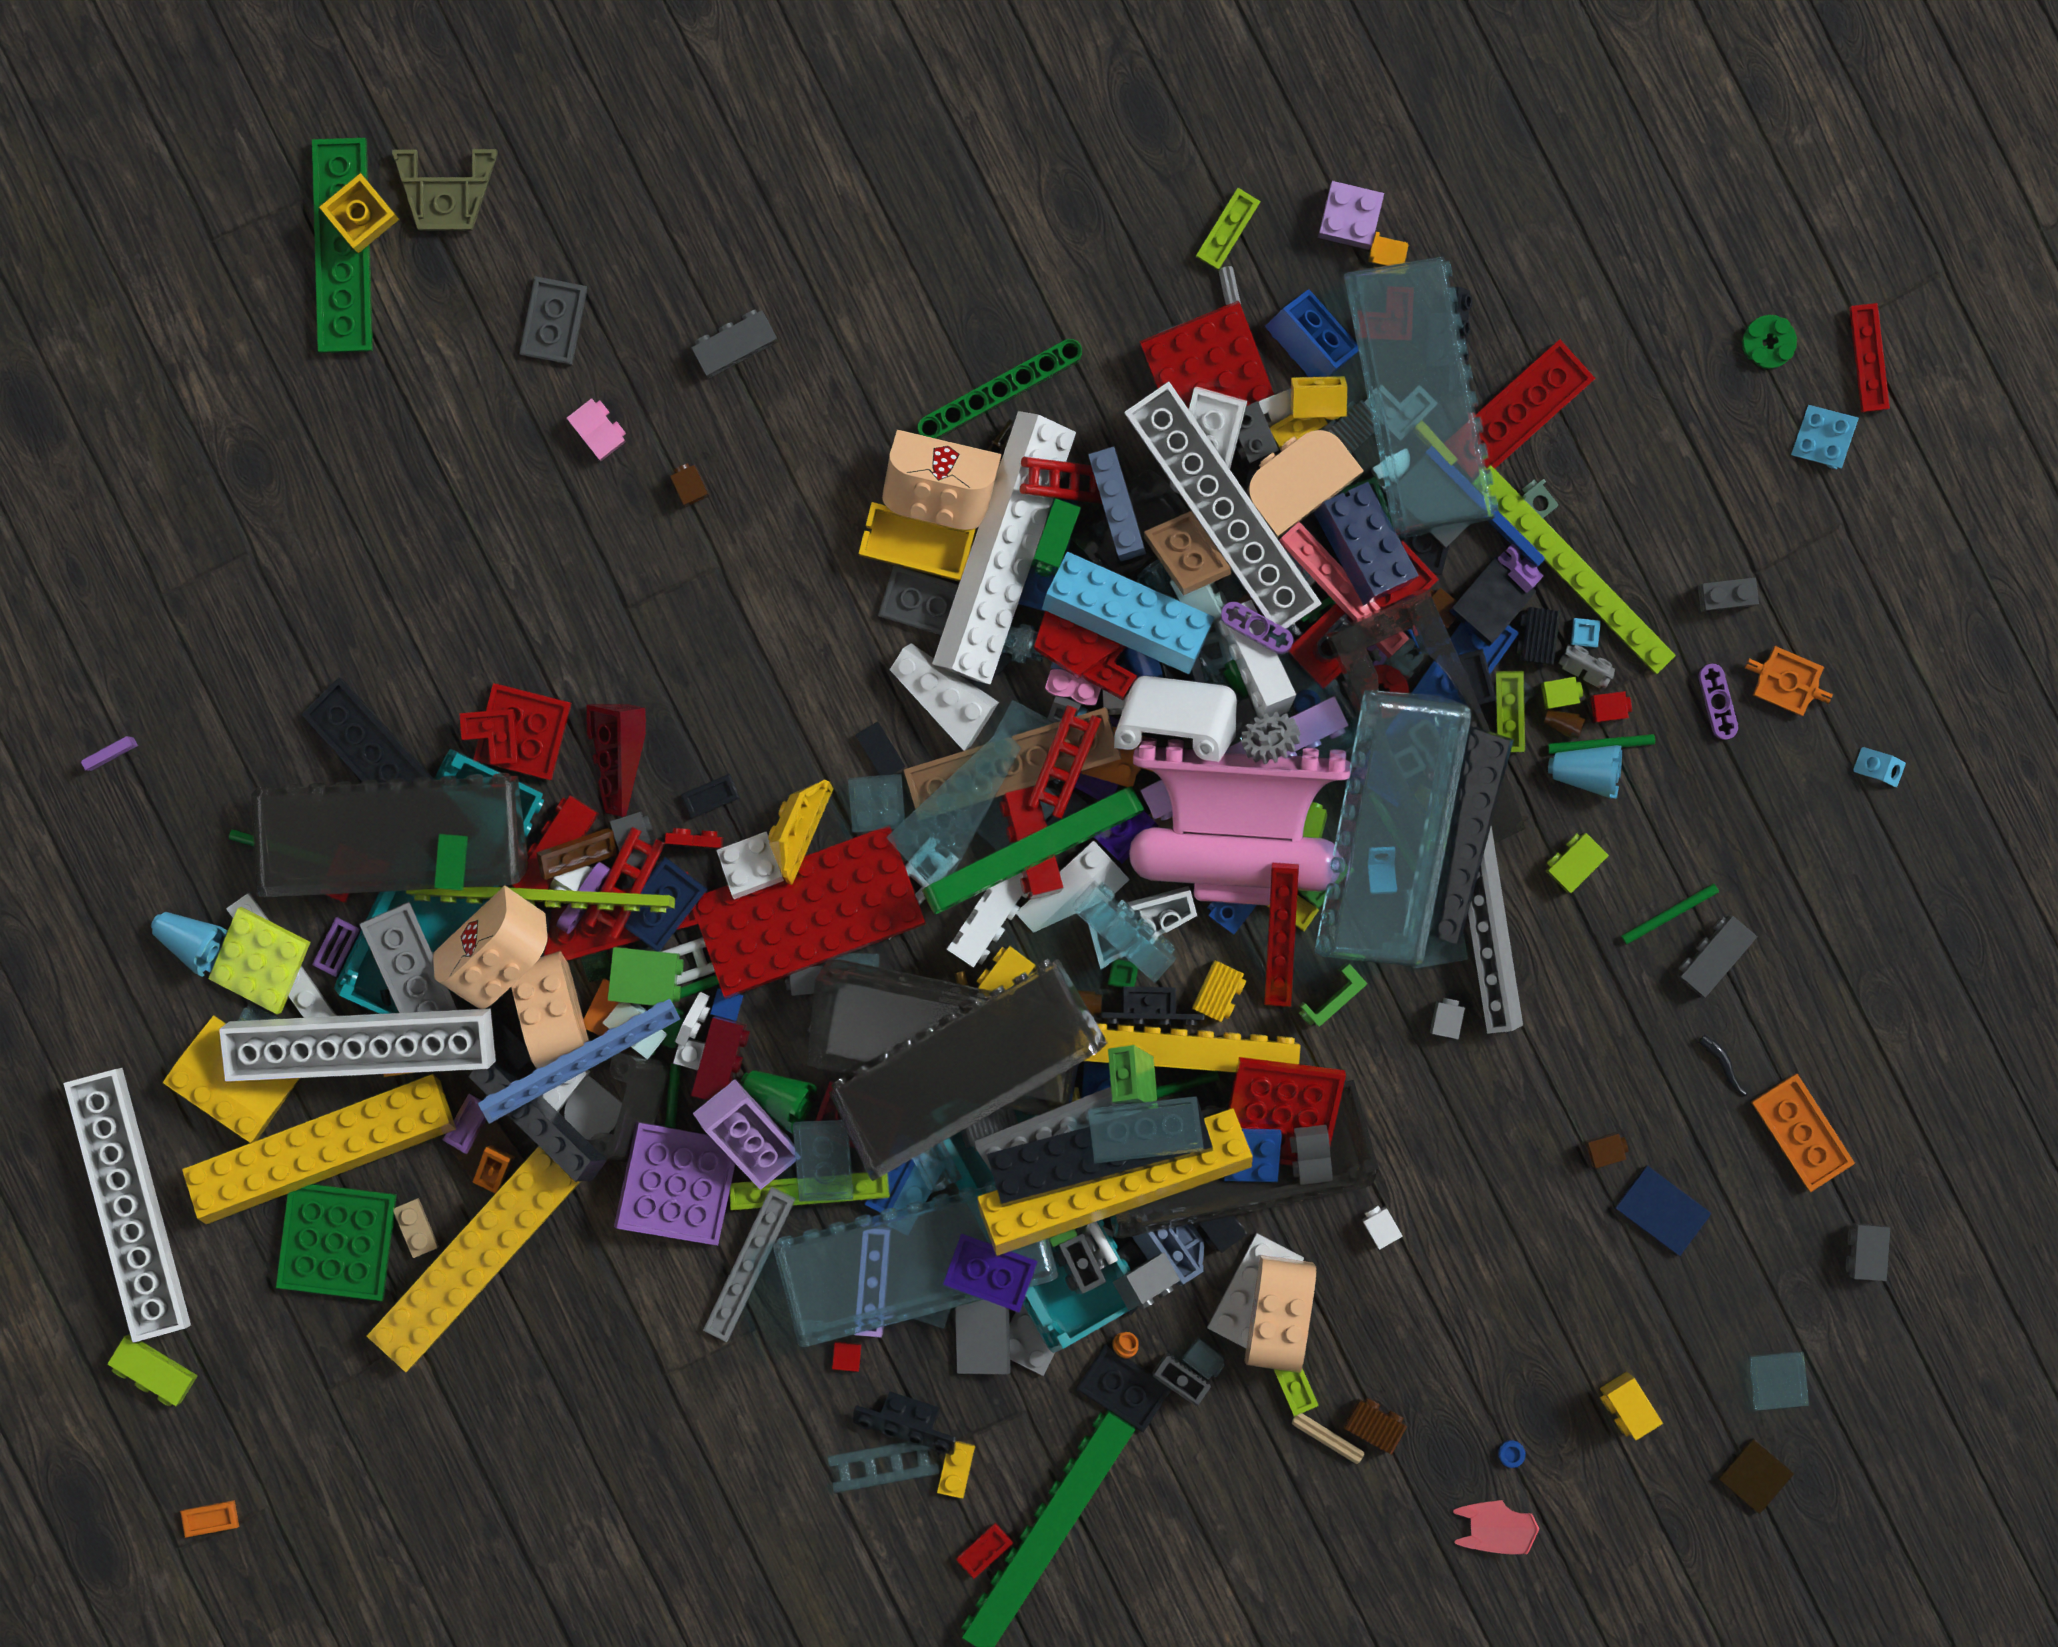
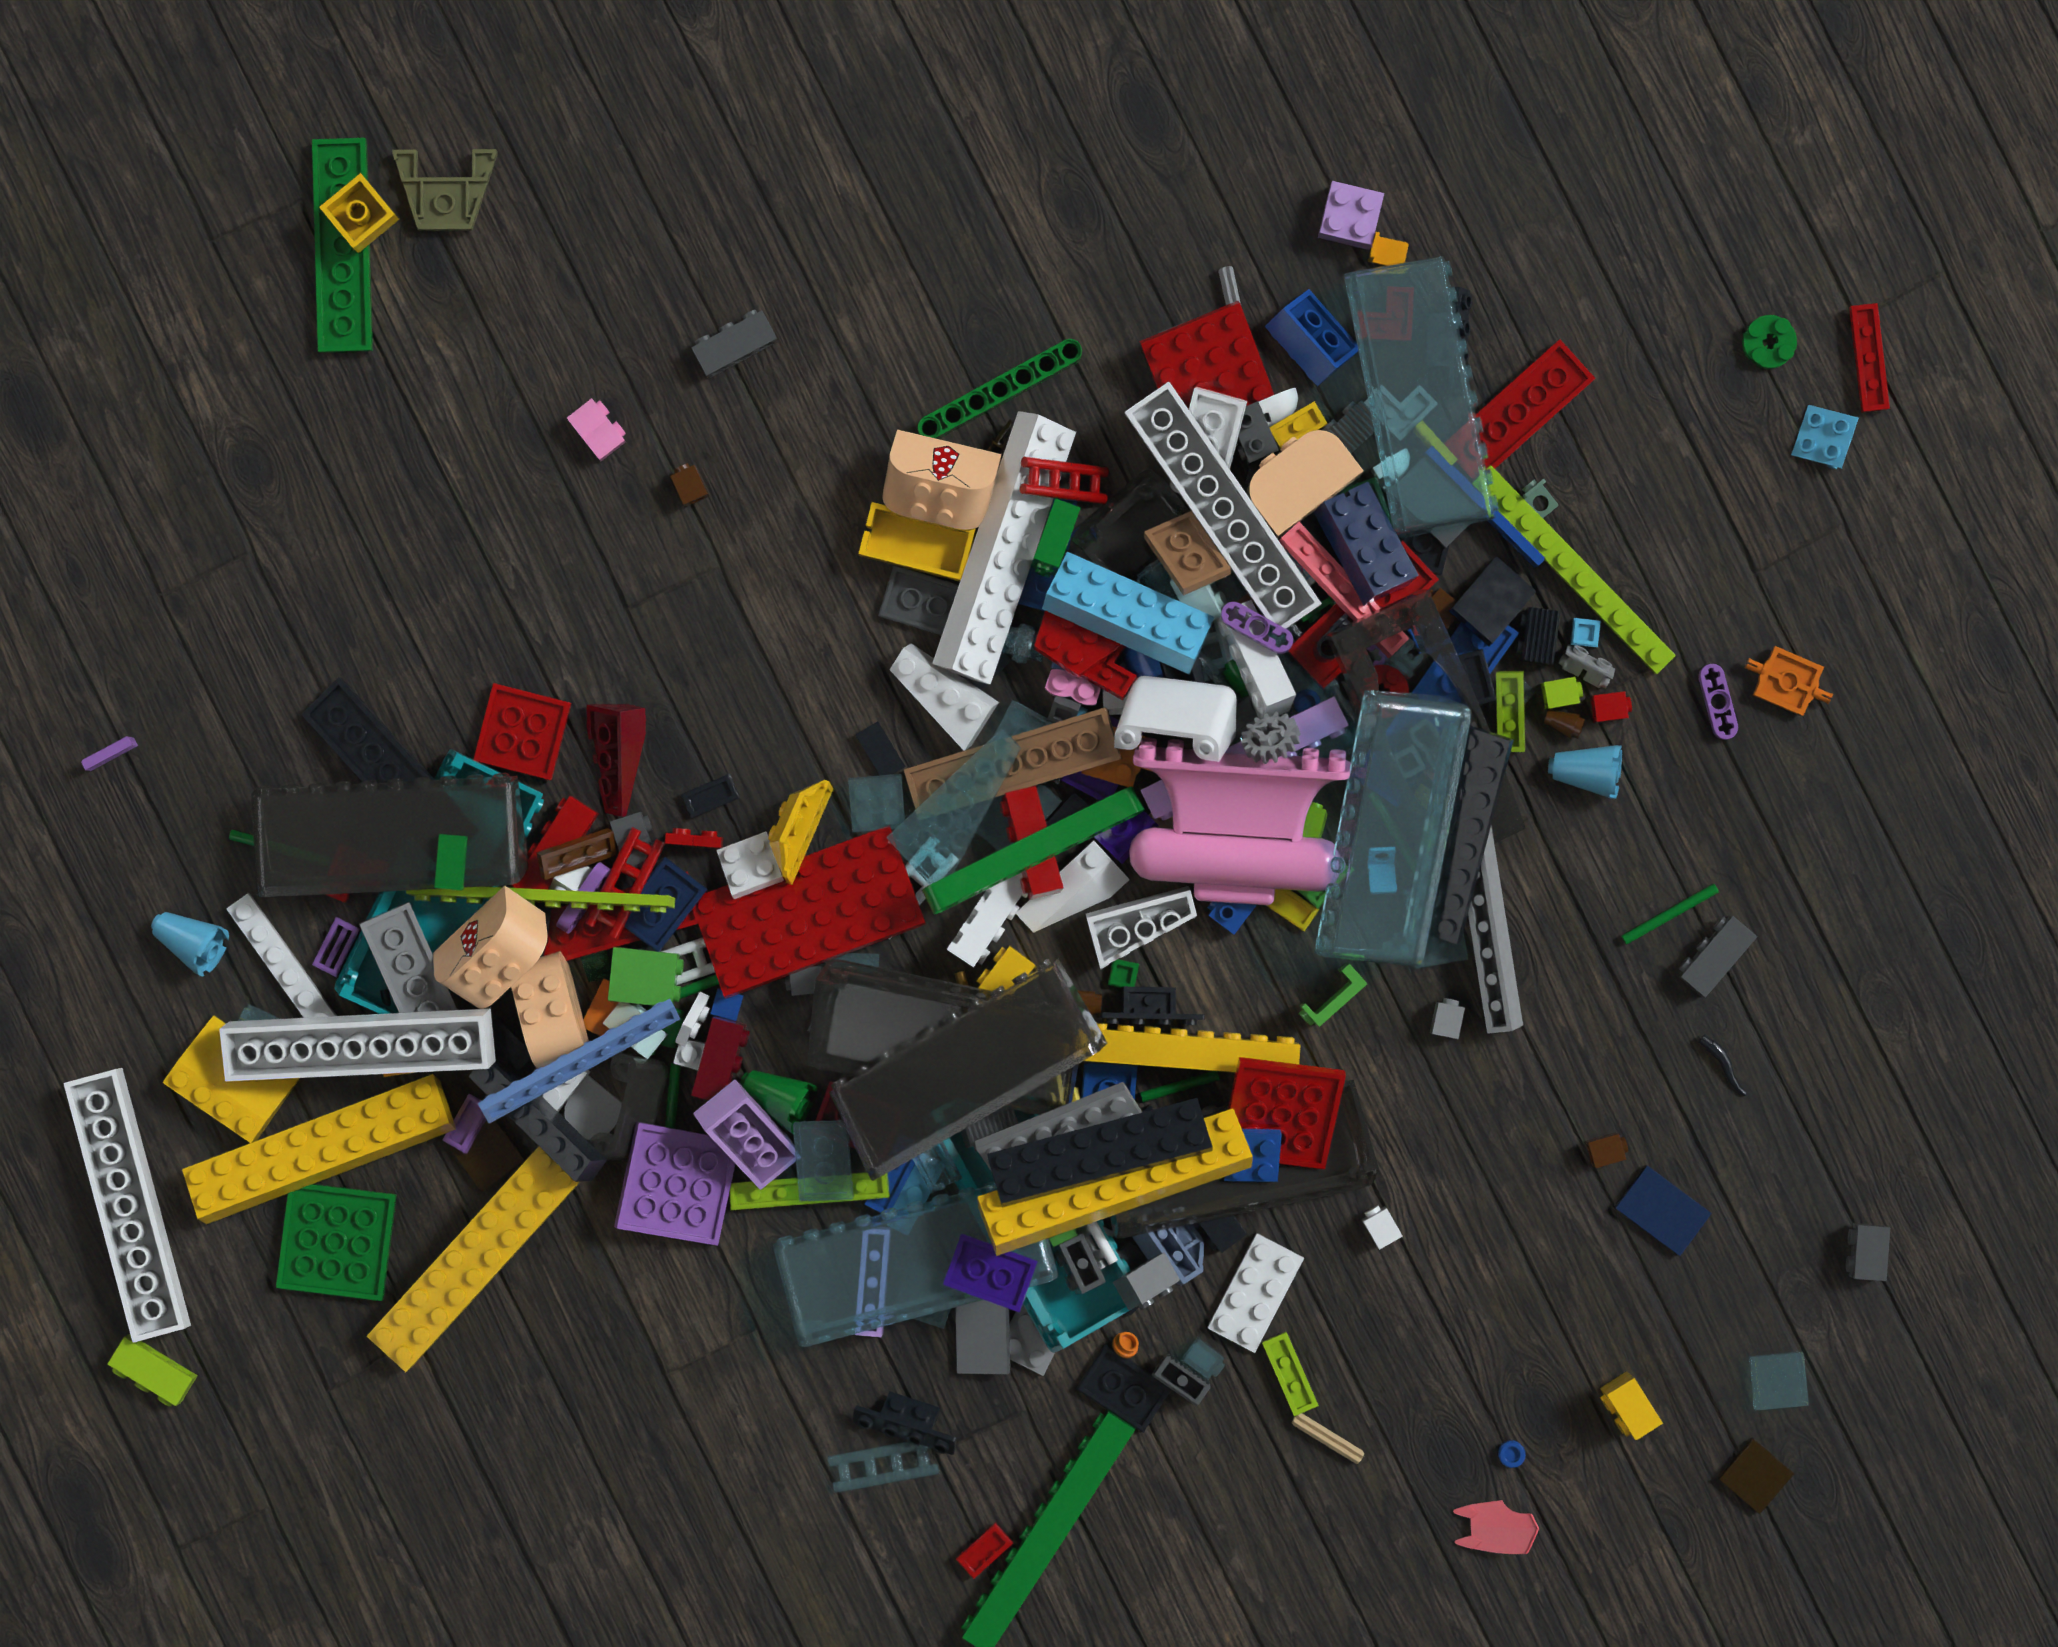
orange tile [180,1500,239,1538] -> none
neon yellow plate [208,907,311,1014] -> none
tan plate [394,1198,439,1258] -> none
red plate [459,709,518,765] -> none
orange slope [473,1145,515,1194] -> none
dark grey tile [519,276,588,365] -> none
light grey tile [703,1187,796,1342] -> none
red tile [832,1342,862,1372] -> none
yellow plate [937,1441,975,1499] -> none
red bar [1027,705,1102,819] -> none
clear light blue brick [1073,881,1176,983] -> none
sand blue brick [1088,447,1146,561] -> none
clear light blue tile [1088,1097,1204,1163] -> none
bright green panel [1108,1045,1158,1112] -> none
yellow brick [1192,960,1246,1022] -> none
lime plate [1196,188,1261,271] -> none
light nougat brick [1244,1255,1316,1373] -> none
red tile [1264,862,1299,1007] -> none
dark grey brick [1290,1125,1333,1185] -> none
yellow brick [1291,376,1347,420] -> none
reddish brown brick [1343,1397,1407,1455] -> none
medium lavender plate [1498,544,1543,593] -> none
lime brick [1545,833,1609,893] -> none
green bar [1548,734,1655,754] -> none
dark grey brick [1698,577,1759,612] -> none
orange plate [1751,1073,1855,1192] -> none
medium azure bracket [1854,747,1906,787] -> none

